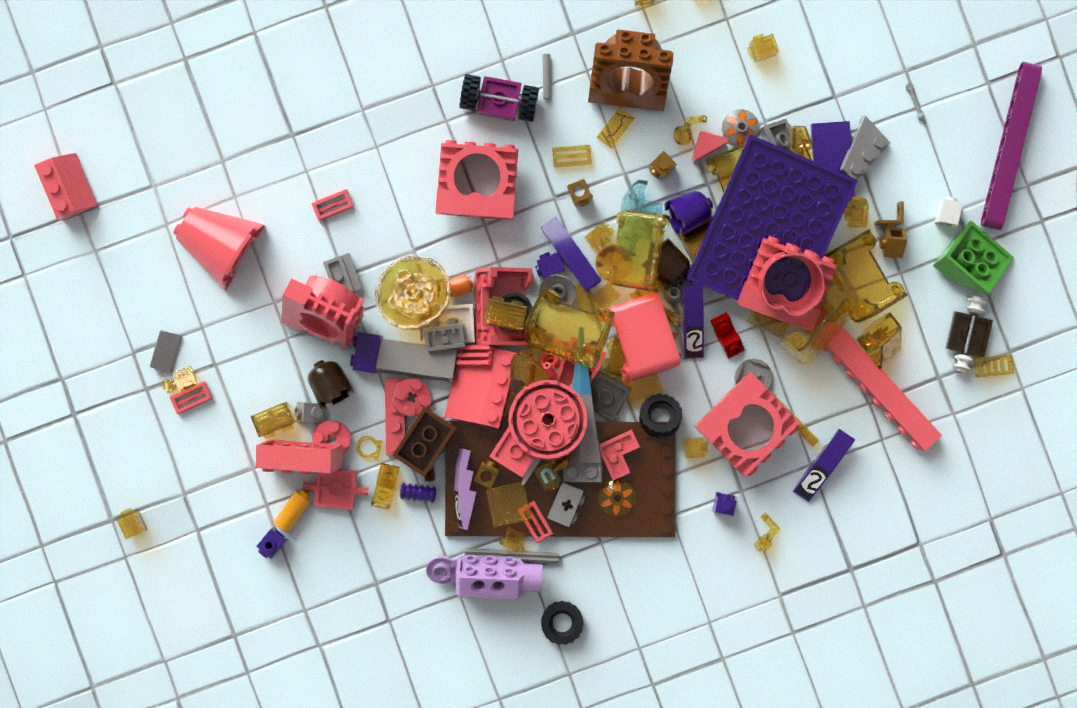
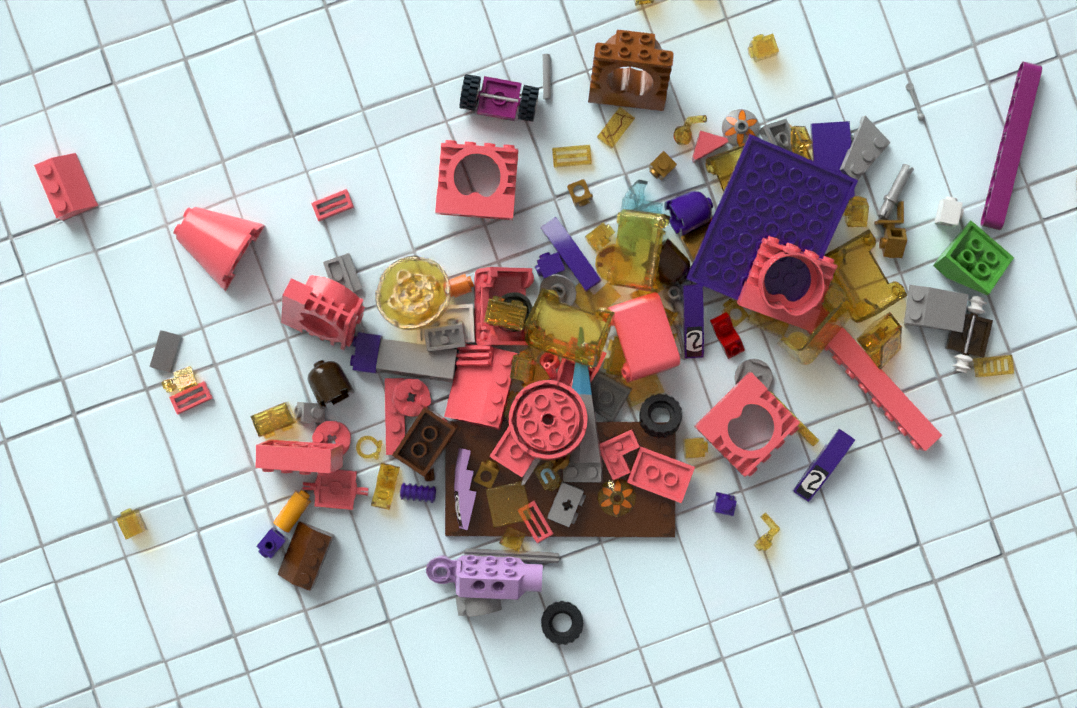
none -> reddish brown slope [277,521,334,591]
none -> light grey brick [455,596,502,617]
none -> coral plate [627,447,695,503]
none -> clear yellow bracket [721,298,749,327]
none -> light grey pin [877,164,914,220]
none -> light grey slope [904,285,968,333]

